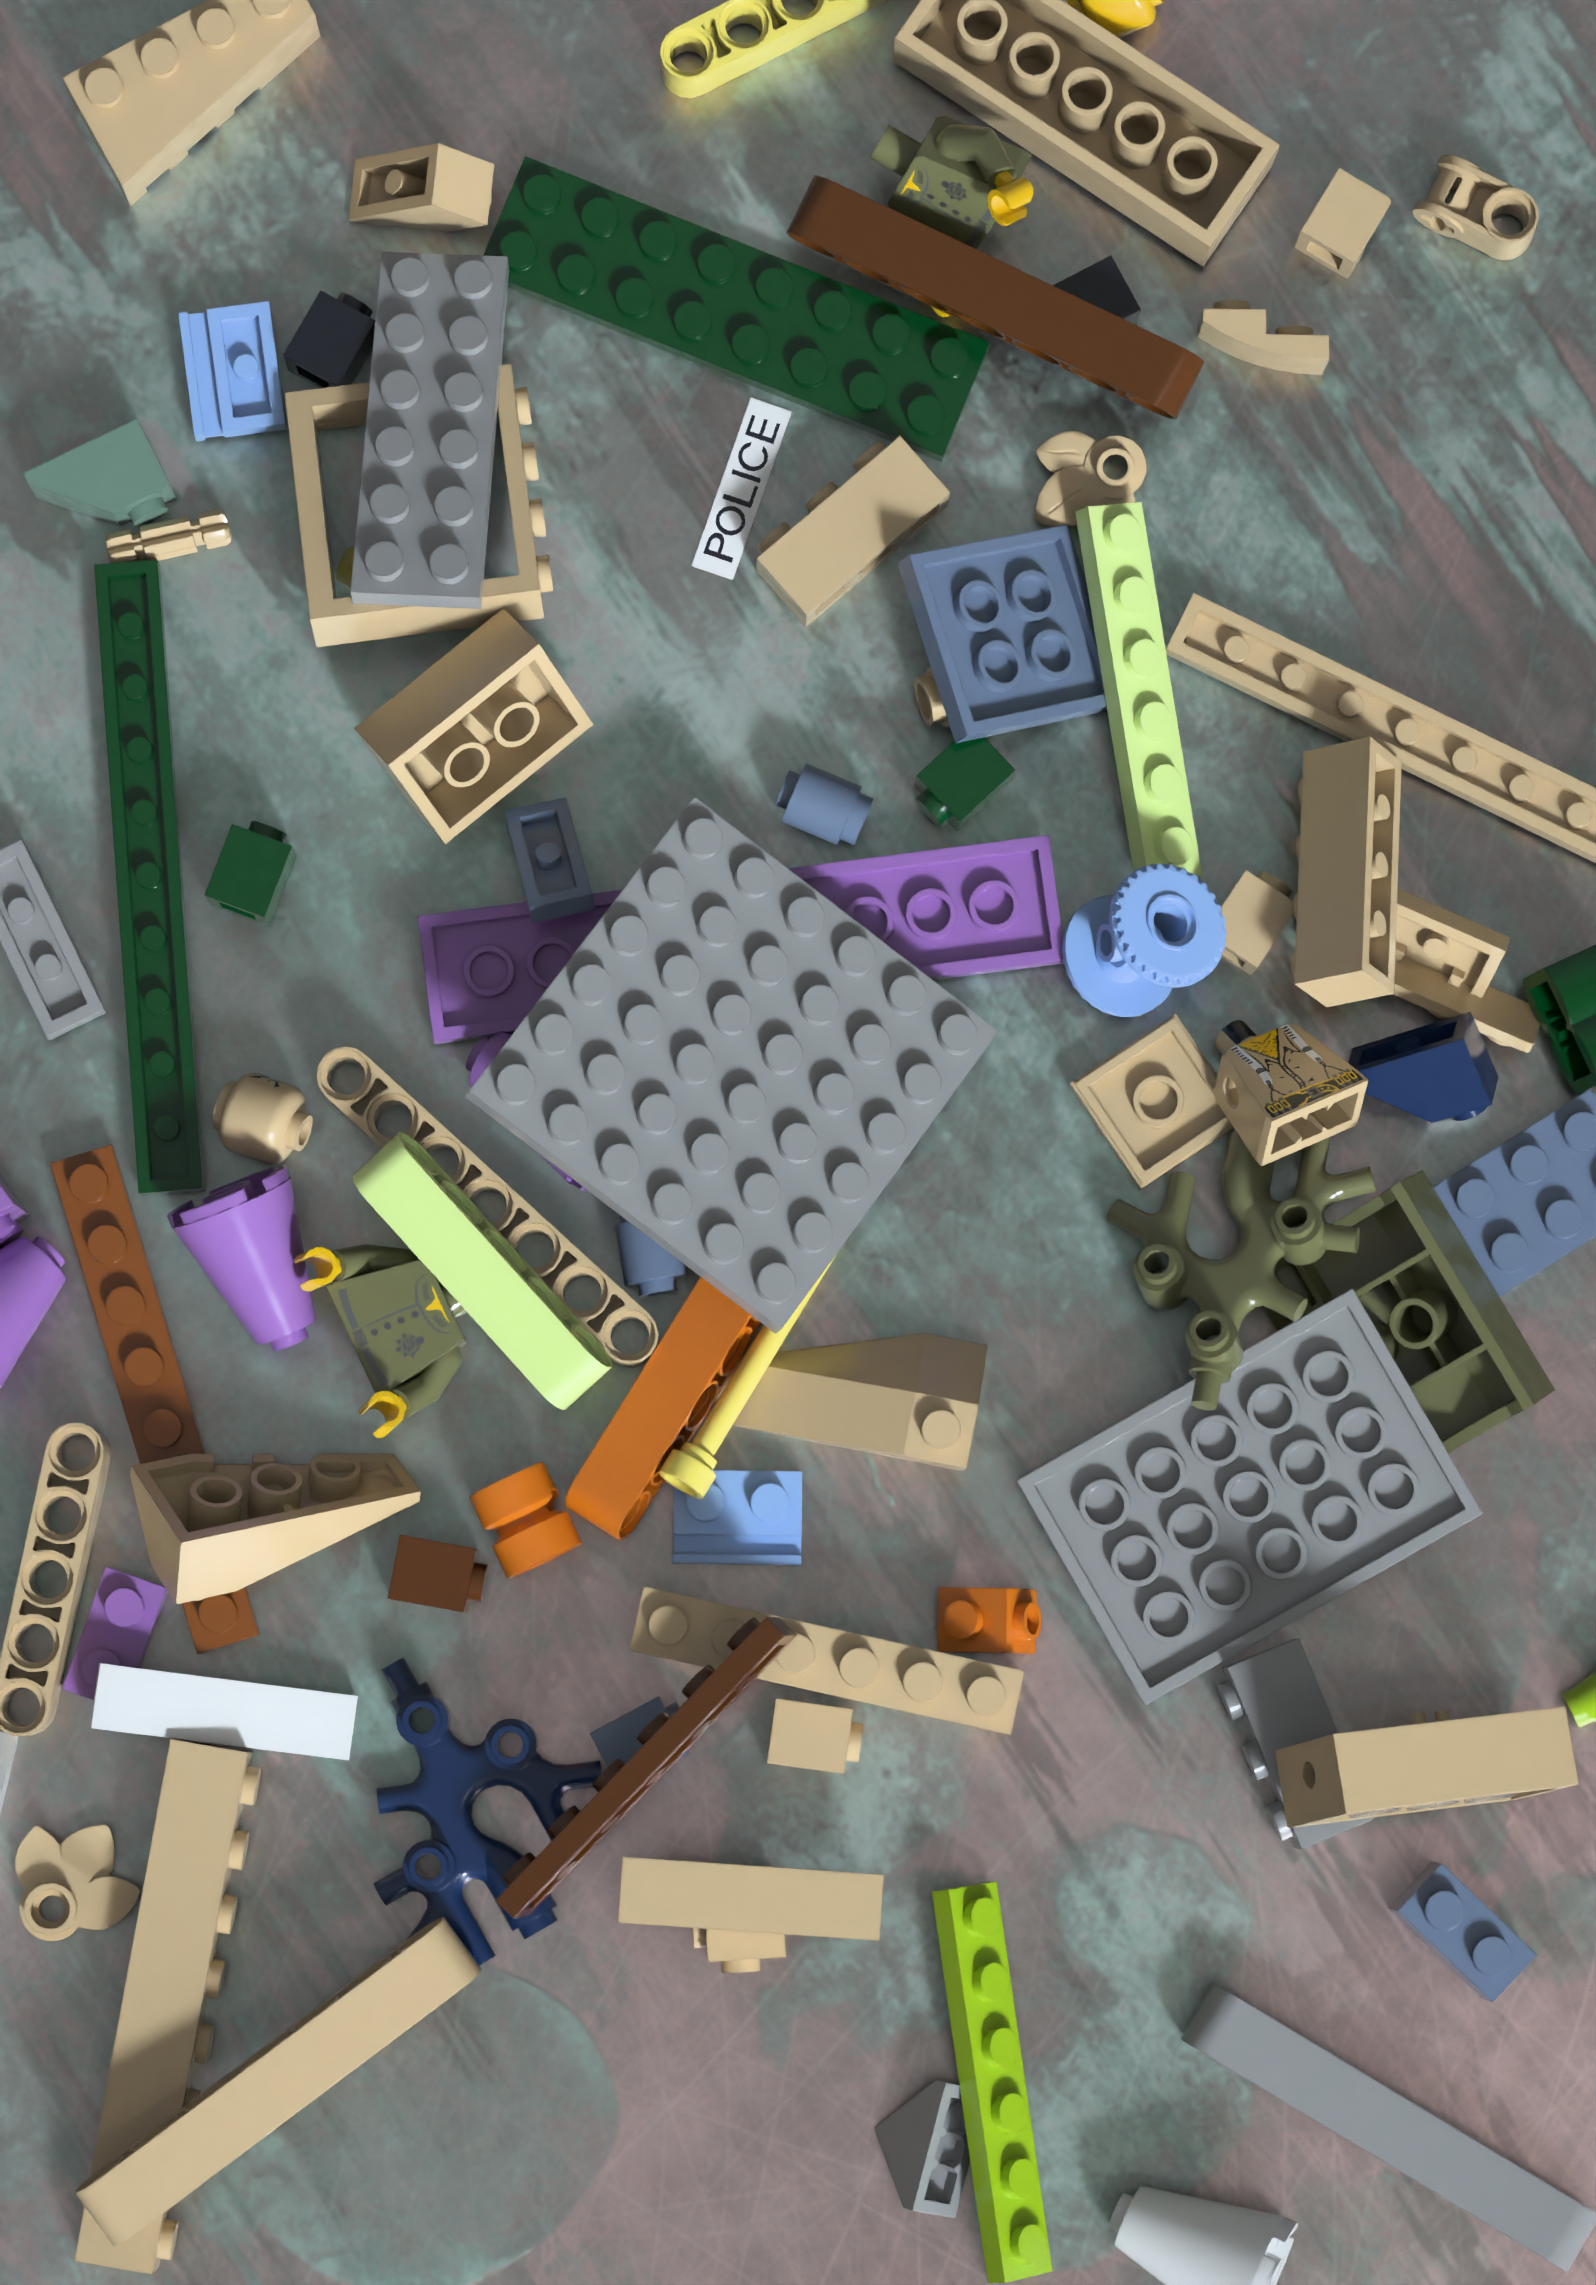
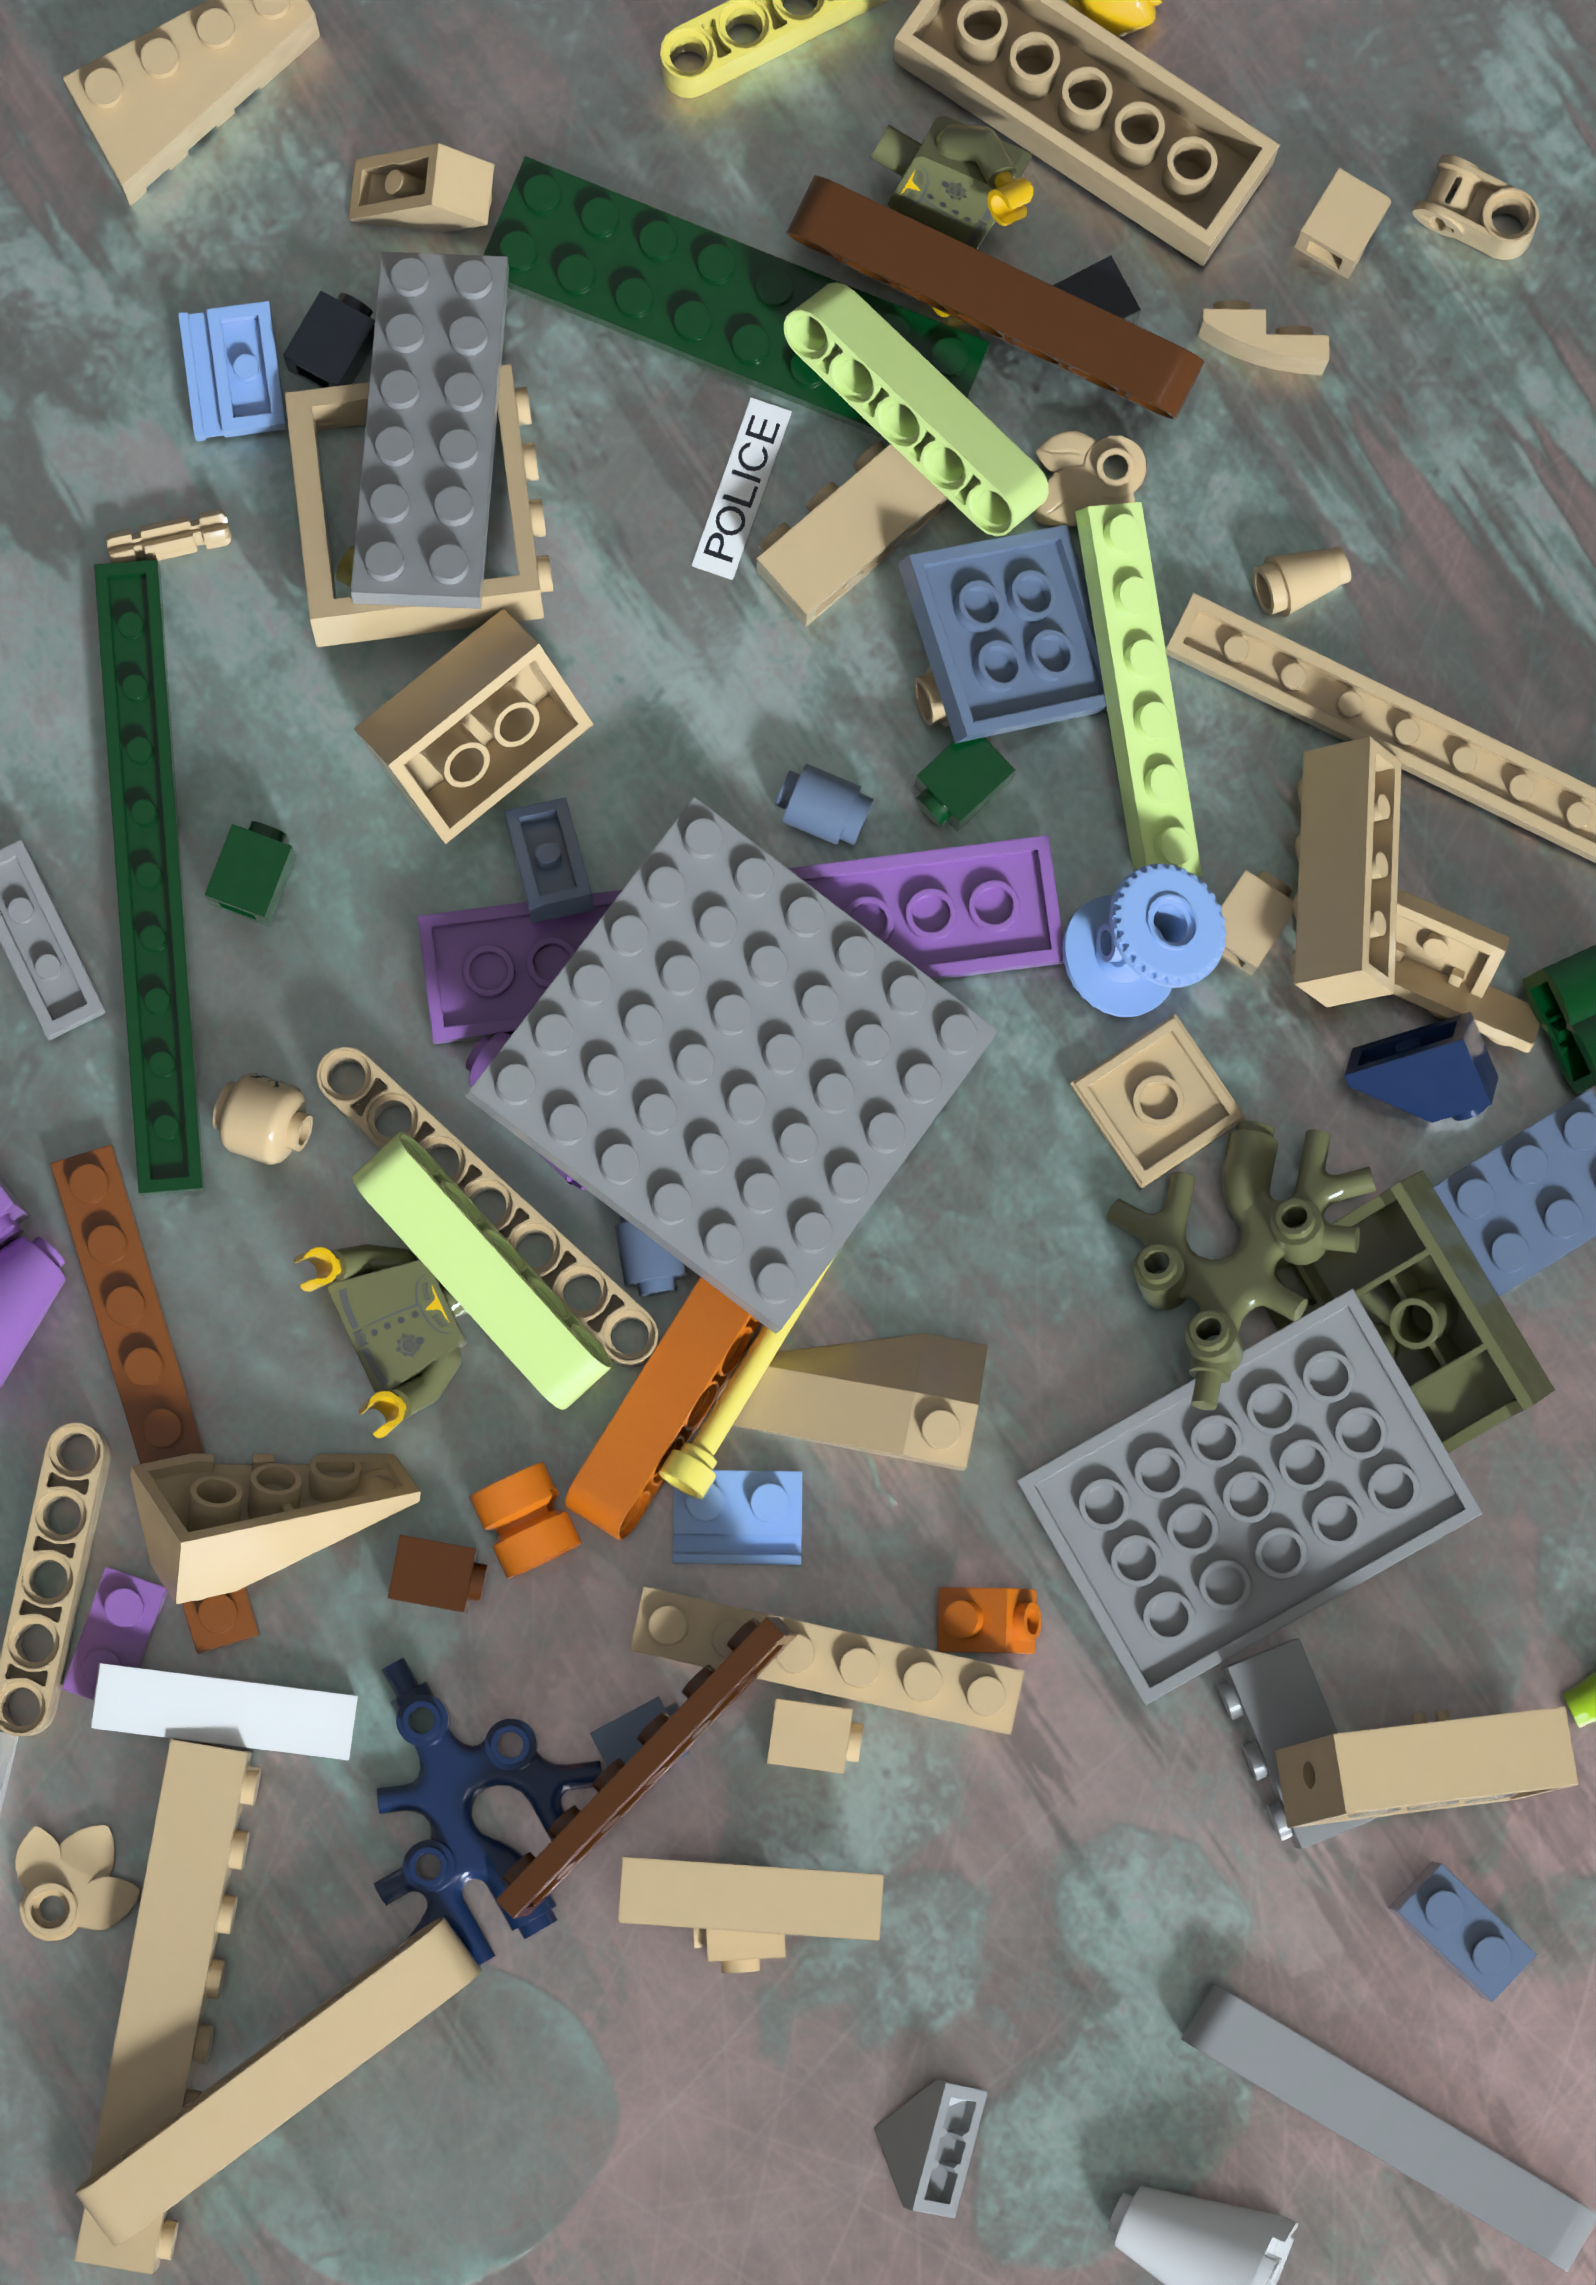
sand green slope [23,418,177,526] -> none
medium lavender cone [167,1165,316,1351] -> none
lime plate [932,1881,1053,2283] -> none
tan torso [1214,1020,1368,1166] -> none
none -> yellowish green beam [784,282,1049,536]
none -> tan cone [1252,546,1351,616]

